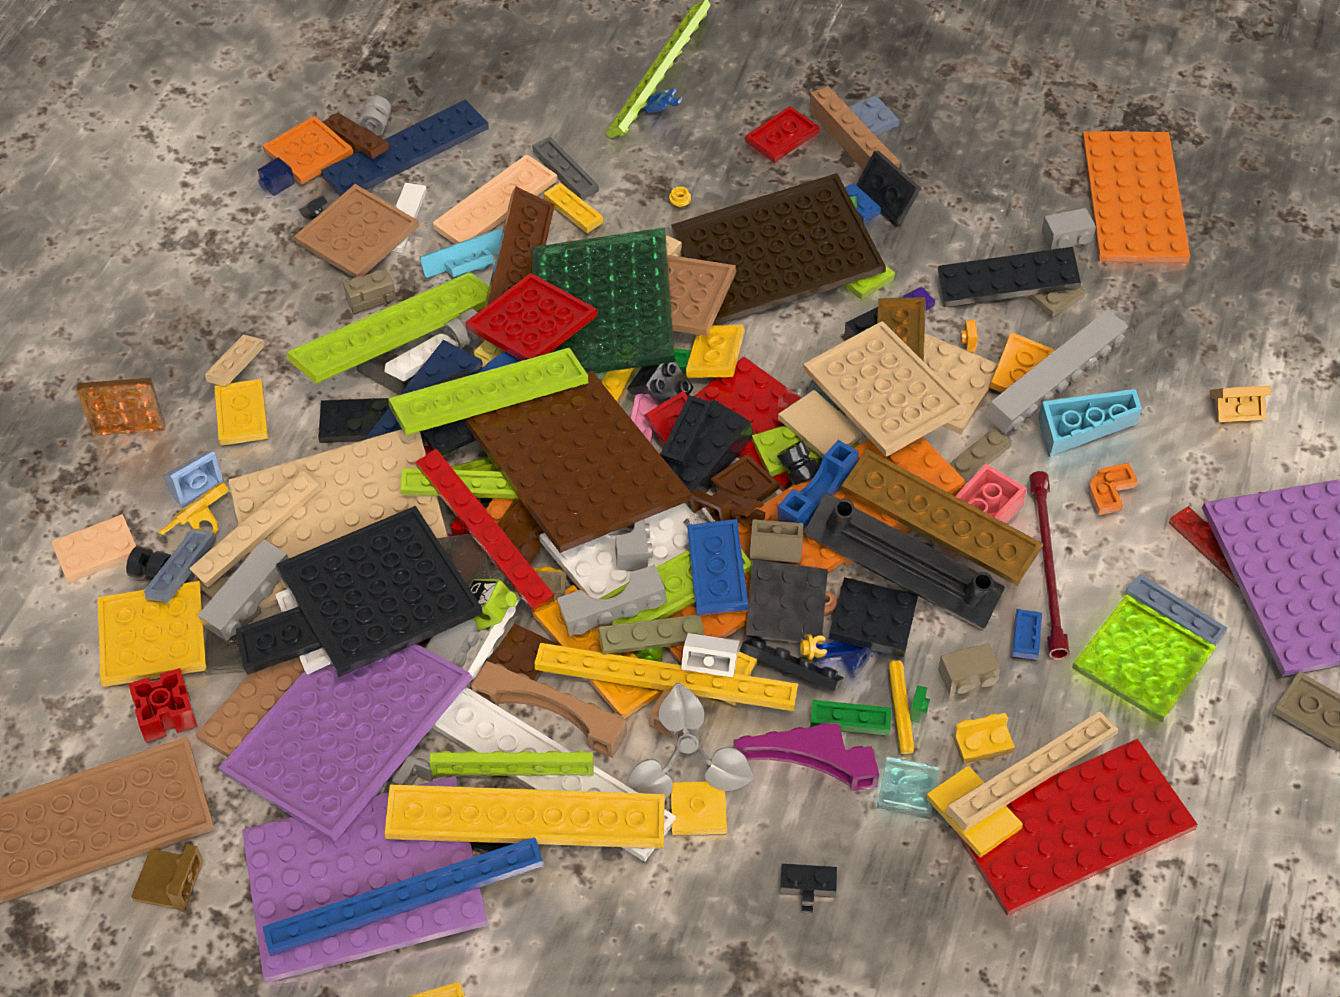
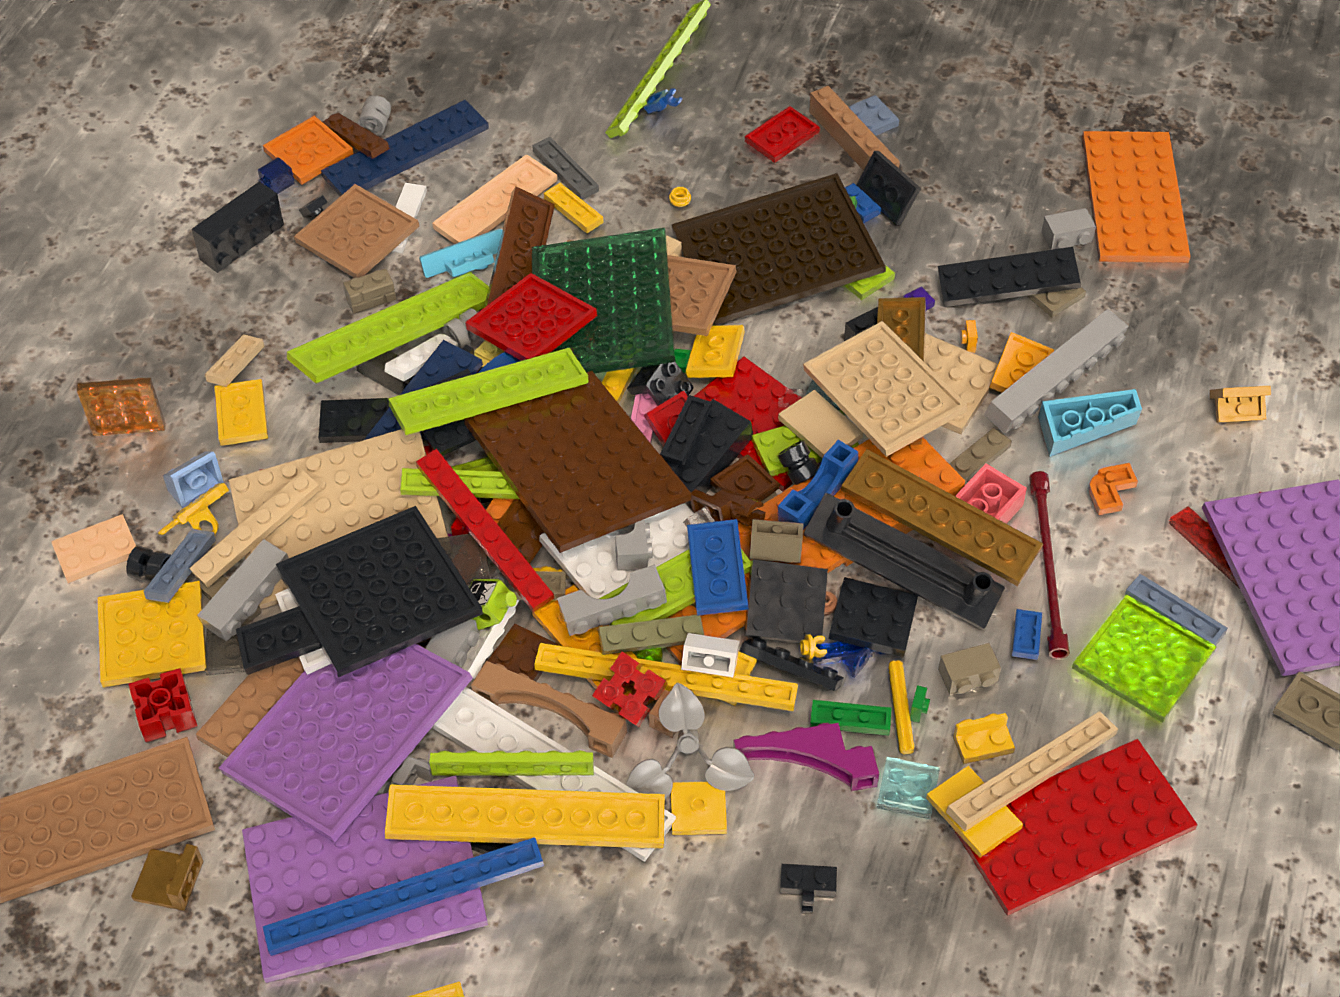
none -> black brick [192,181,284,273]
none -> red brick [592,652,668,727]

